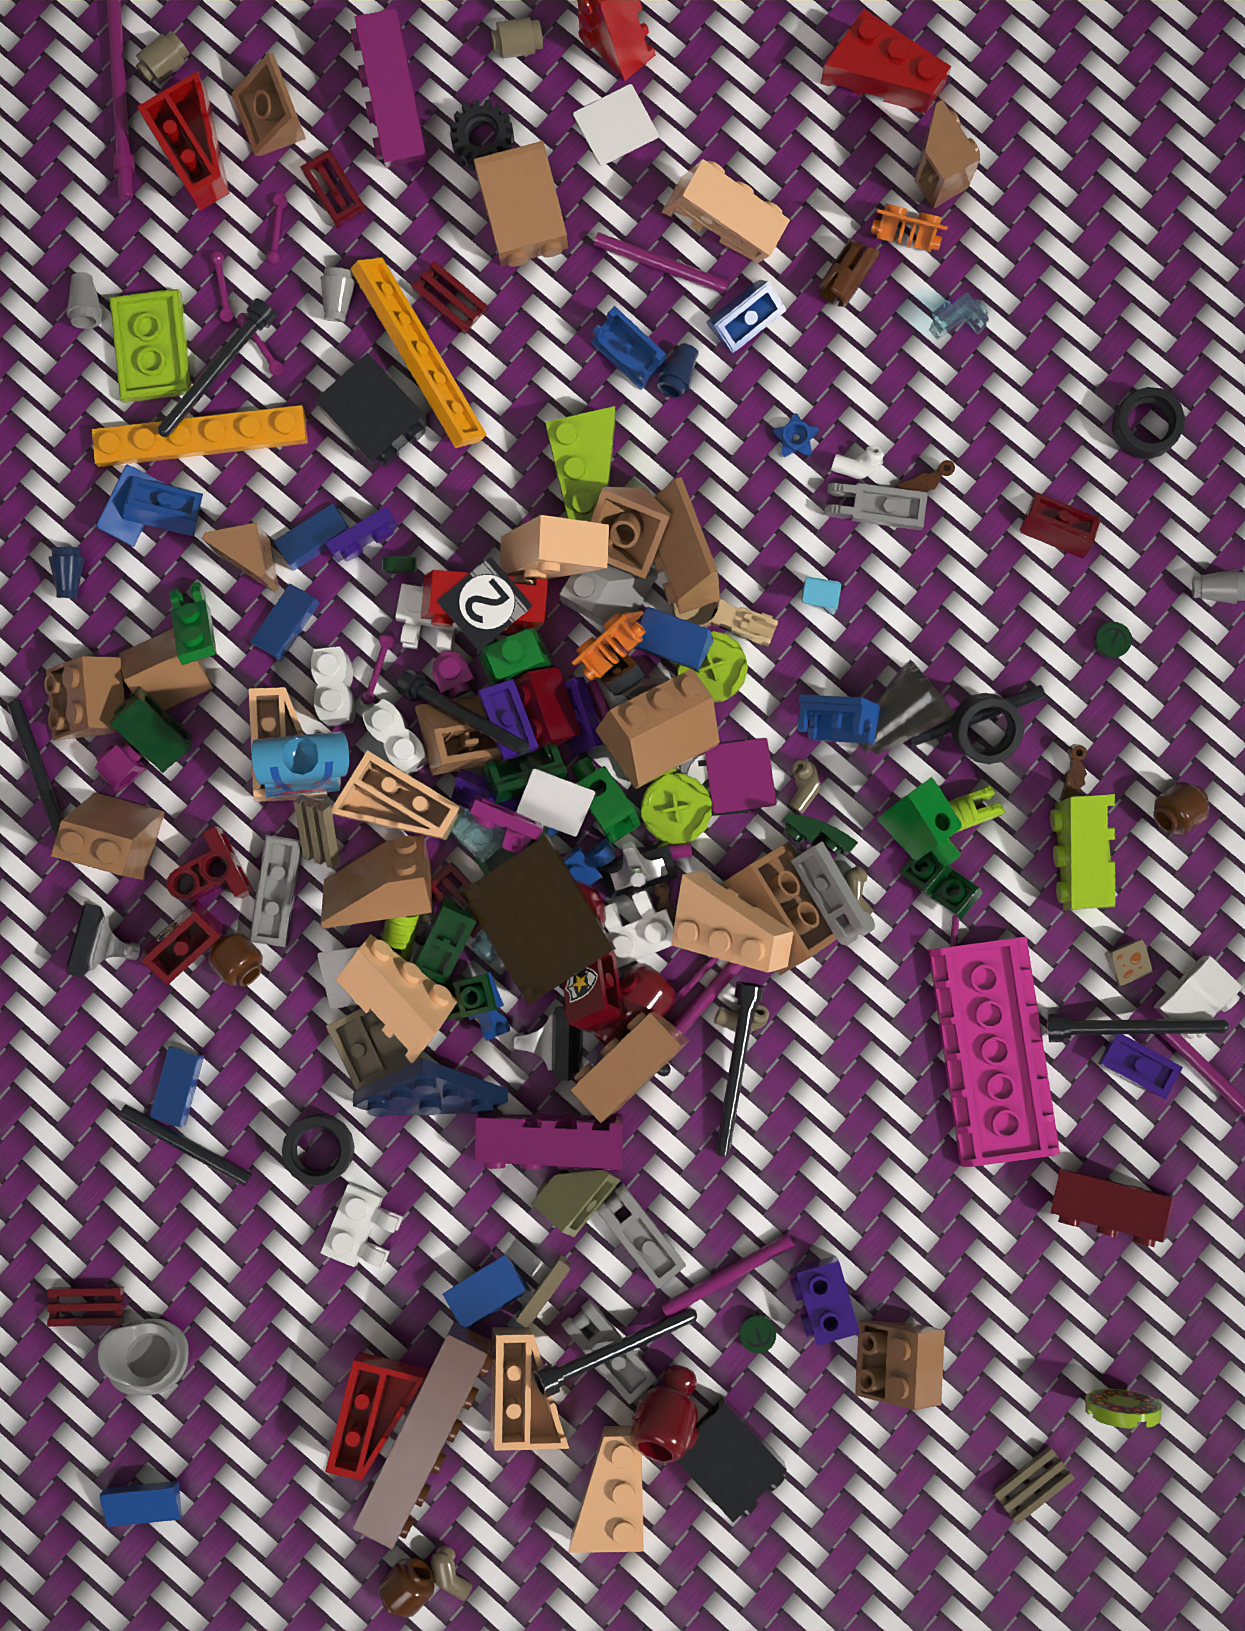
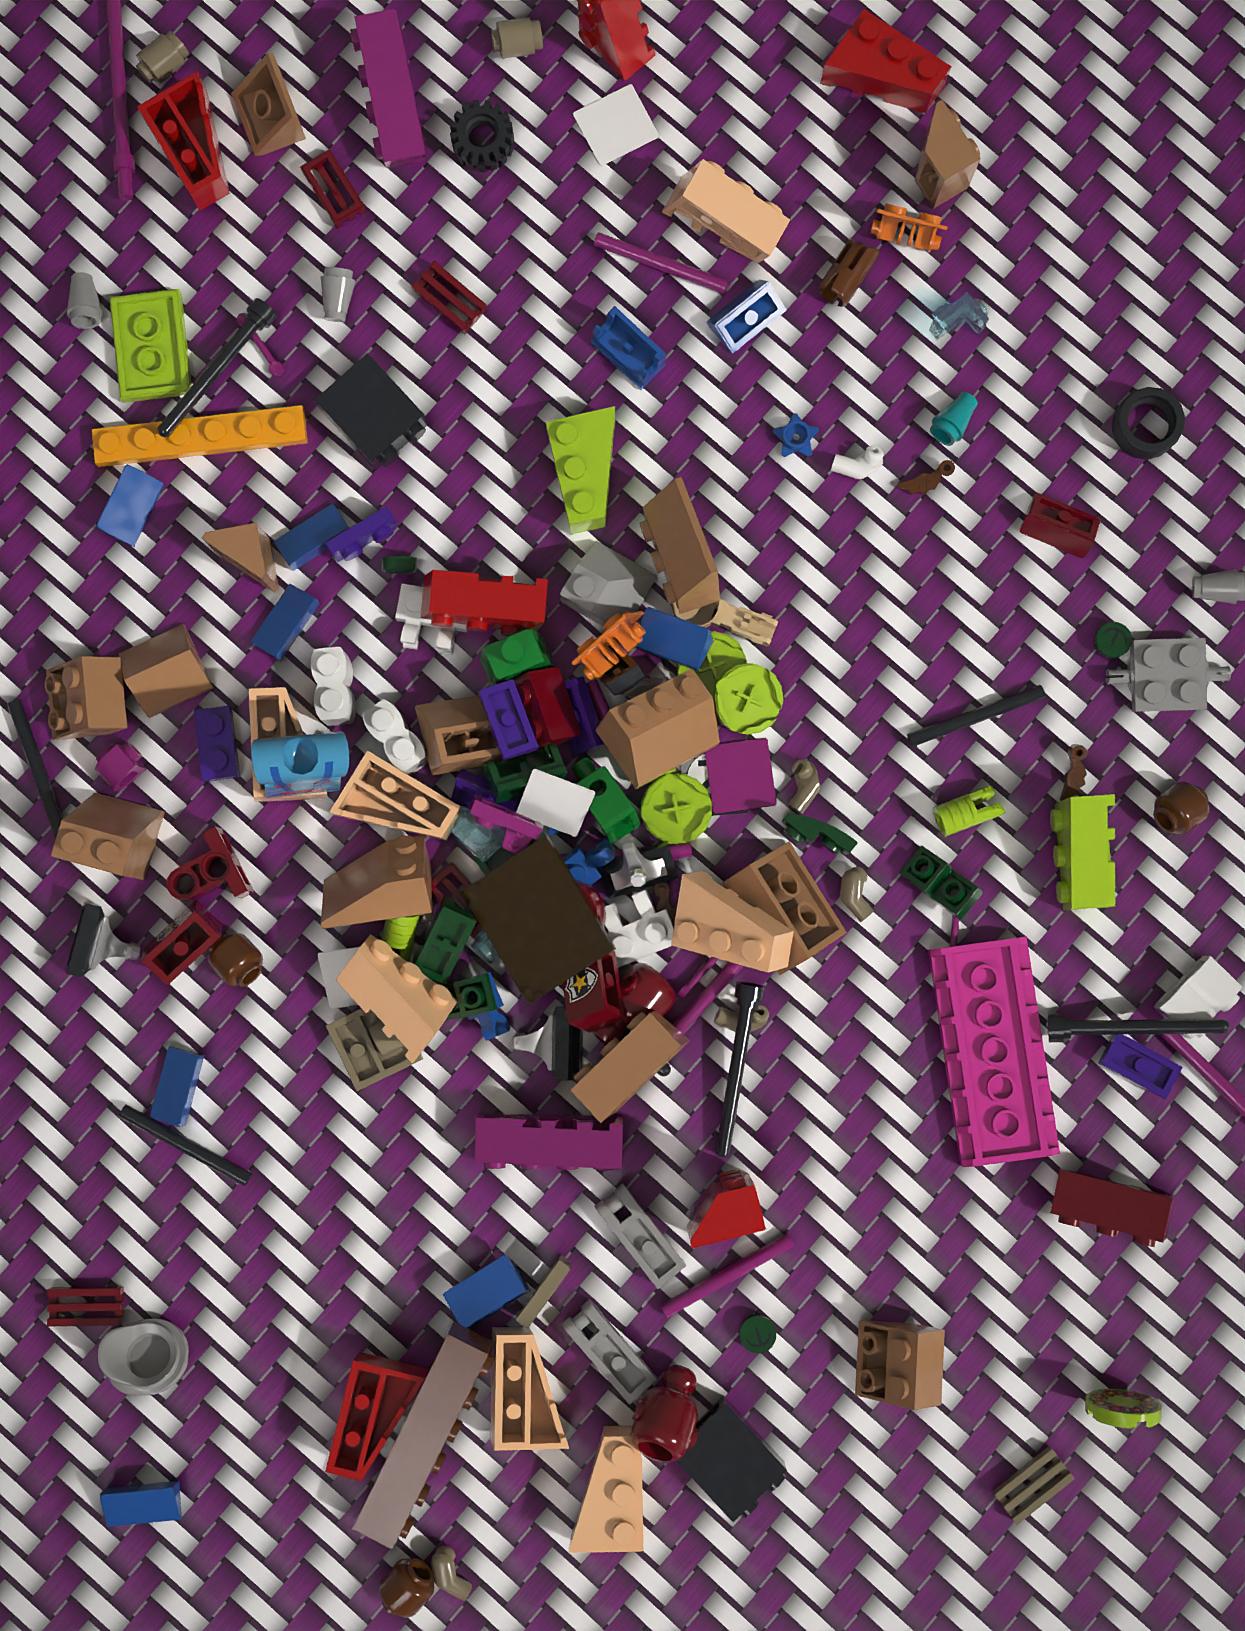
dark blue cone [48,547,85,598] -> none
dark green hinge [110,687,192,773] -> none
blue slope [123,476,203,536] -> none
green hinge [170,582,217,665] -> none
magenta hinge [210,251,235,324] -> none
light grey tile [249,835,302,947] -> none
magenta hinge [266,193,288,265] -> none
black tyre [282,1114,355,1186] -> none
dark tan tile [294,795,340,869] -> none
white plate [321,1183,404,1268] -> none
light orange plate [350,258,487,448] -> none
dark blue plate [353,1058,508,1117] -> none
magenta hinge [361,634,394,705] -> none
black piece [397,669,529,755] -> none
magenta plate [432,652,476,698] -> none
sticker [438,557,532,650] -> none
medium nougat slope [474,141,568,267] -> none
light nougat wedge [500,515,609,585] -> none
olive slope [531,1170,621,1237] -> none
black piece [533,1308,698,1399] -> none
medium nougat slope [590,487,671,579] -> none
dark blue cone [657,343,699,399] -> none
dark purple brick [790,1256,860,1346] -> none
light grey plate [791,842,875,945] -> none
blue hinge [798,694,880,744] -> none
medium azure slope [802,577,841,615] -> none
light grey hinge [824,483,928,530] -> none
clear smoke cone [857,659,956,755] -> none
green torso [877,777,962,868] -> none
black tyre [950,693,1024,765] -> none
dark tan slope [1104,939,1153,986] -> none
none -> dark purple plate [194,705,241,782]
none -> red slope [687,1169,766,1248]
none -> lime tile [712,663,784,735]
none -> teal cone [930,392,978,446]
none -> light grey plate [1106,638,1231,712]

